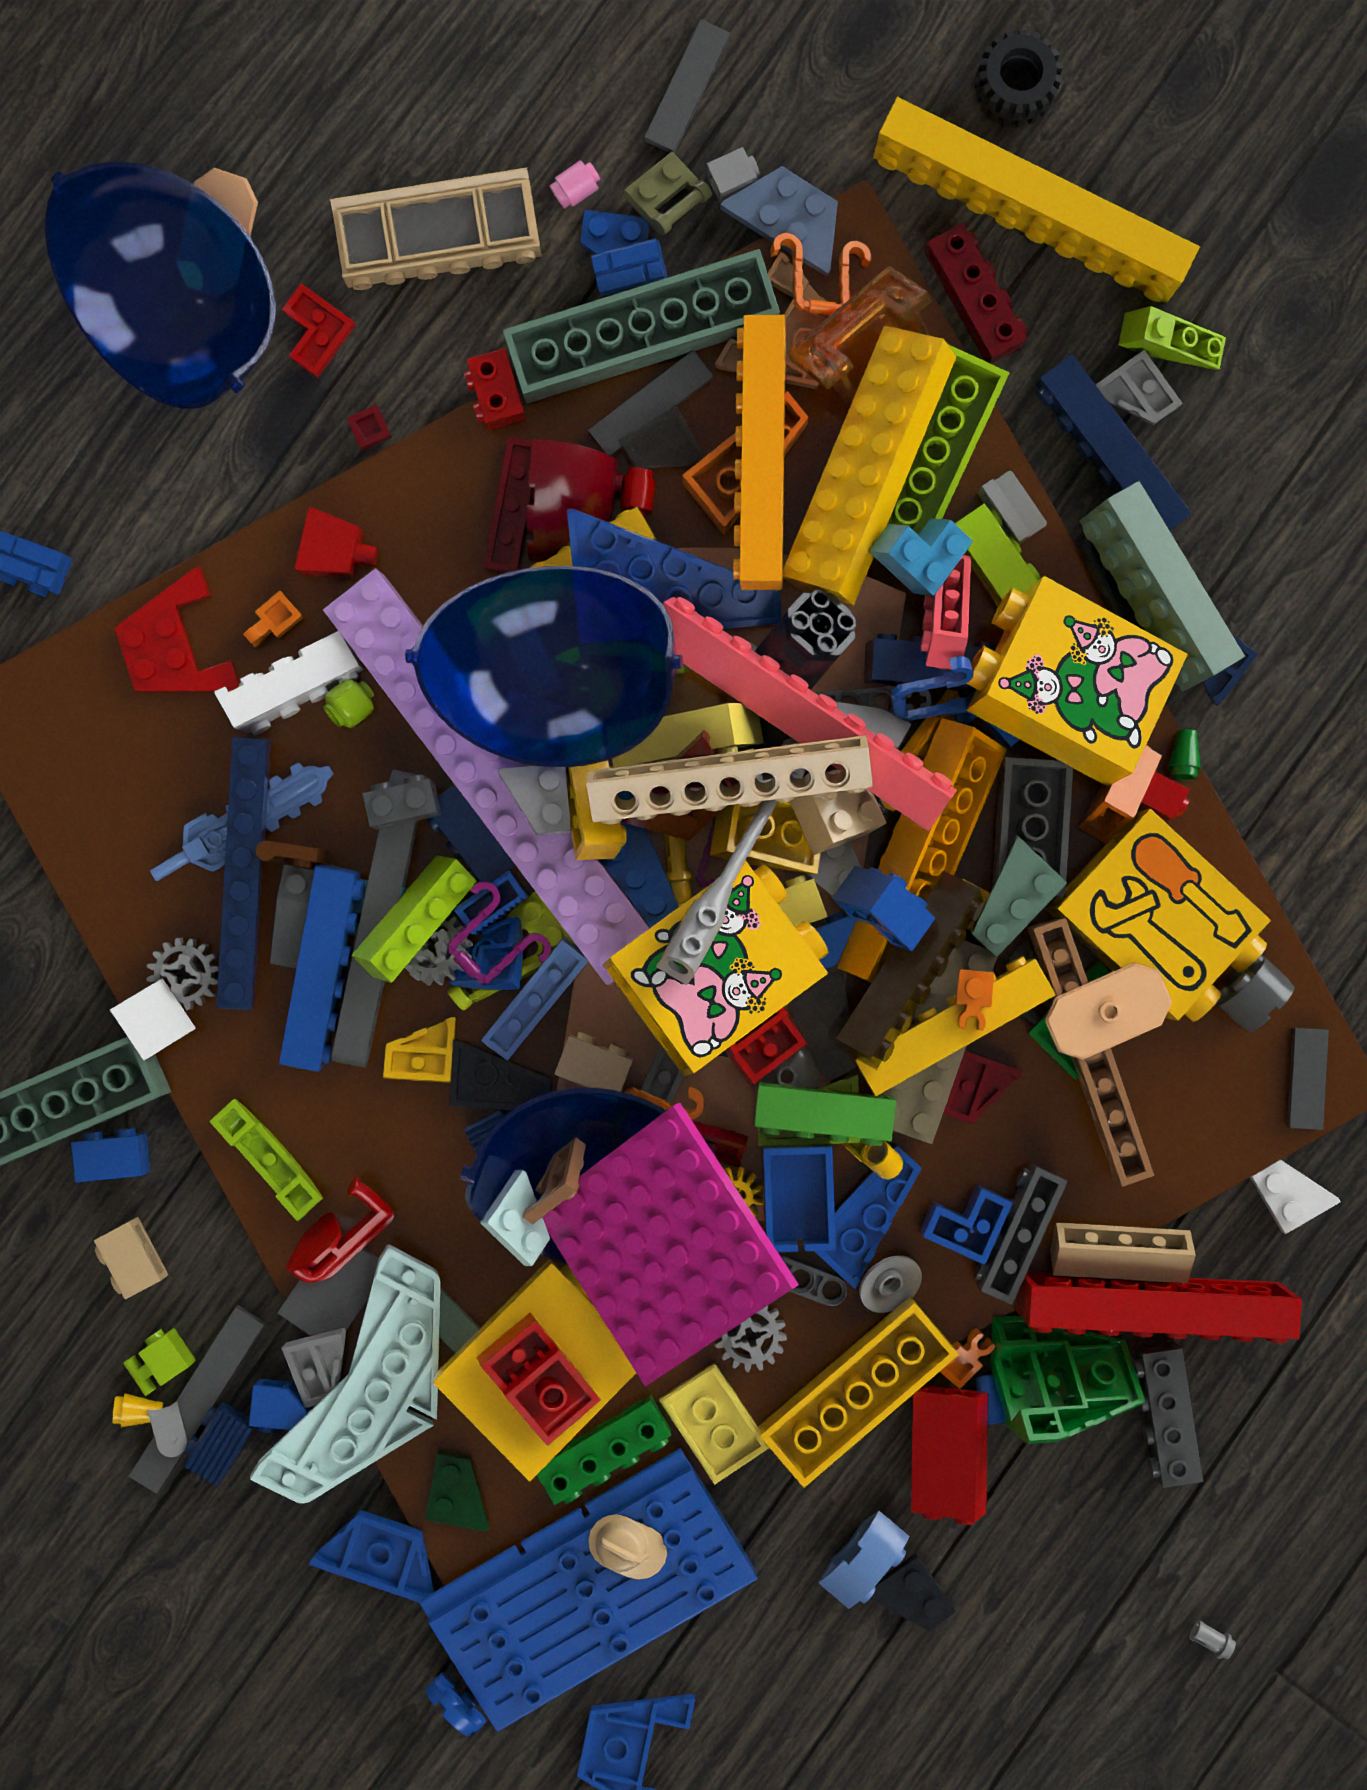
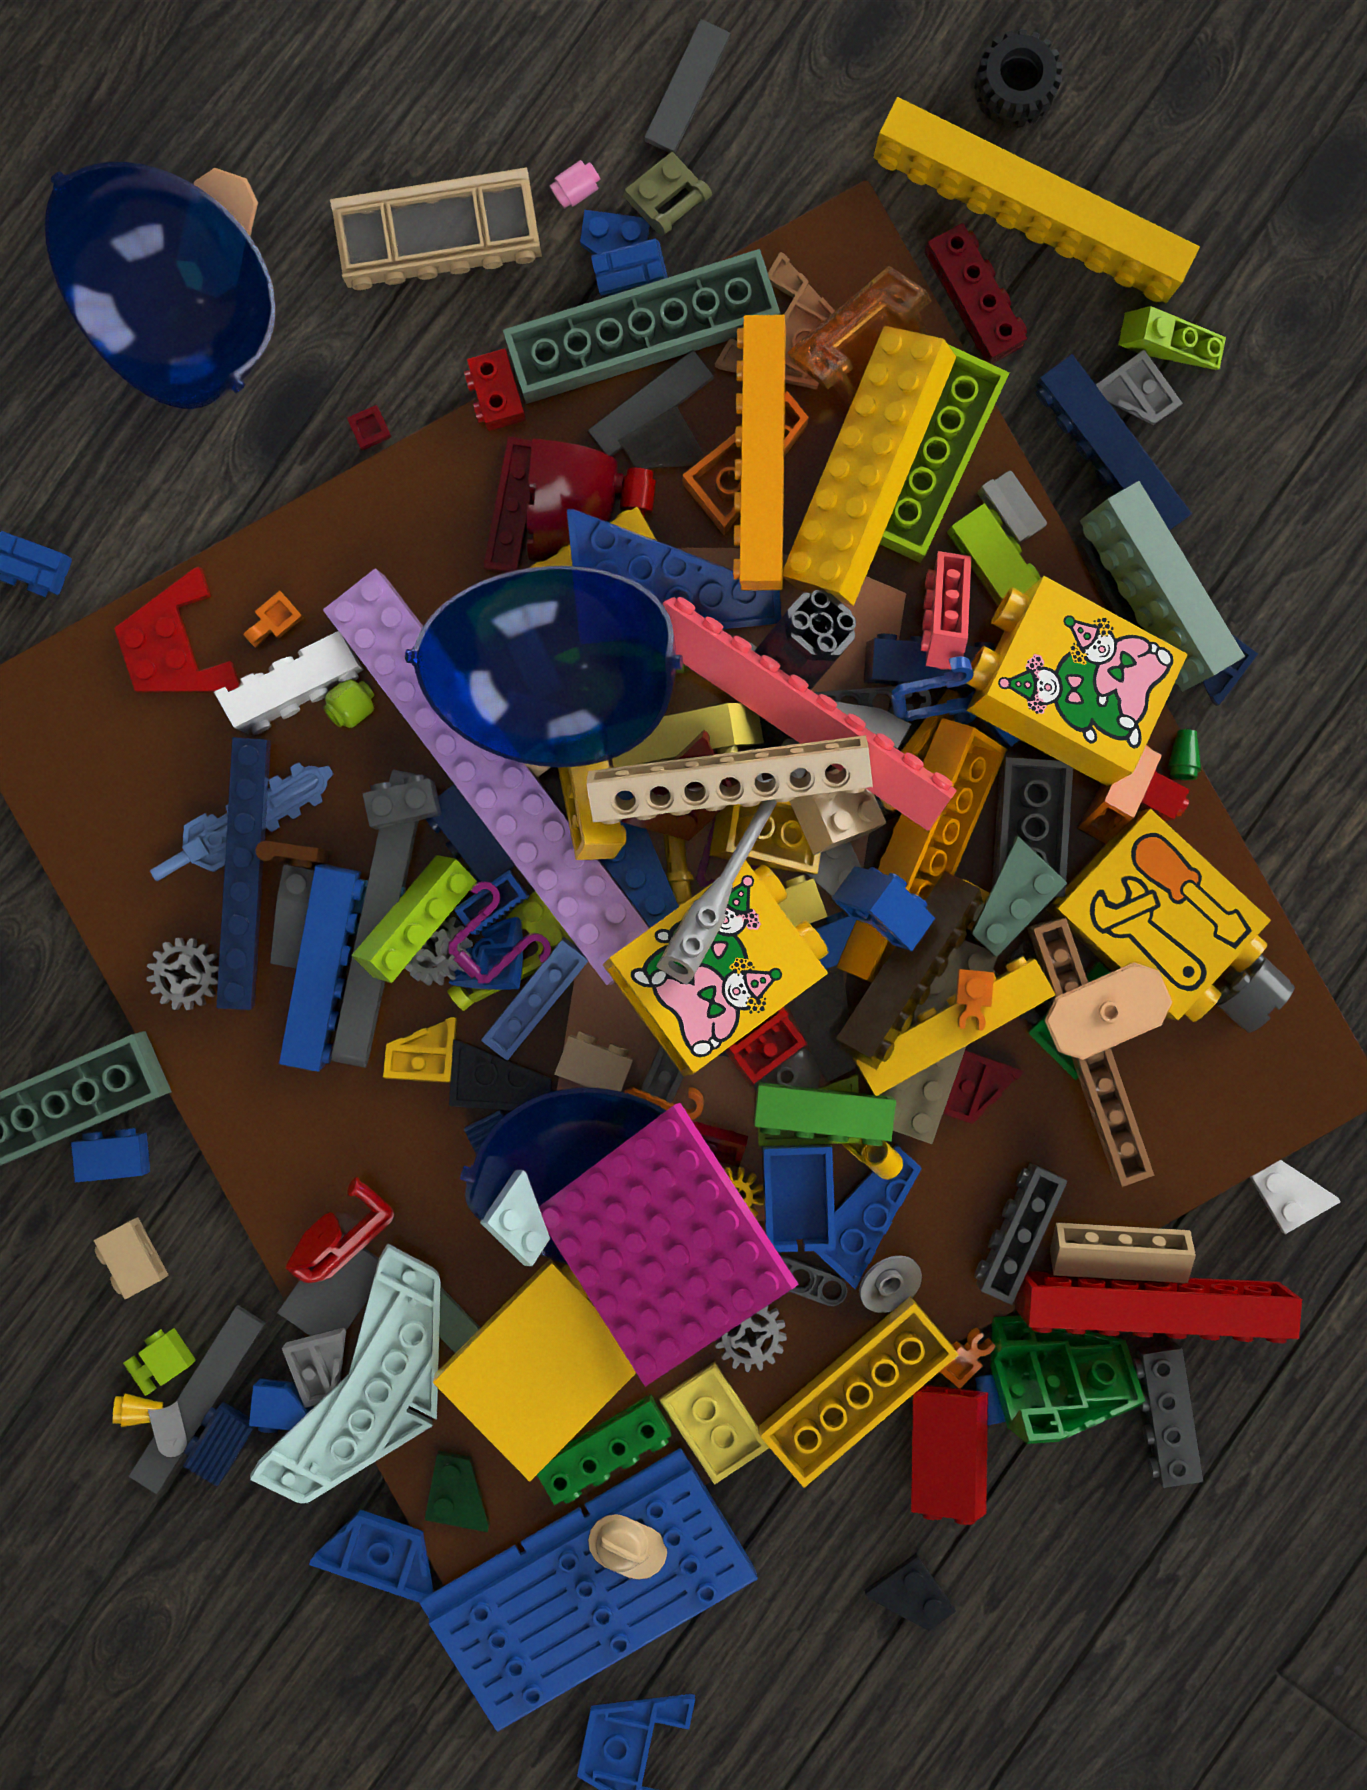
white sticker [110,978,196,1060] -> none
lime slope [209,1099,323,1221] -> none
red plate [282,283,356,378] -> none
red torso [294,507,379,578] -> none
blue plate [425,1672,486,1737] -> none
red slope [476,1312,601,1446] -> none
light grey wing [499,763,571,836] -> none
medium nougat wing [522,1137,586,1224] -> none
light grey brick [706,147,760,205] -> none
sand blue wing [720,166,838,277] -> none
orange piece [770,233,871,316] -> none
medium blue brick [818,1511,910,1609] -> none
dark azure brick [869,518,973,596] -> none
blue brick [919,1184,1013,1265] -> none
light grey pin [1189,1620,1236,1659] -> none
dark grey tile [1287,1027,1329,1130] -> none

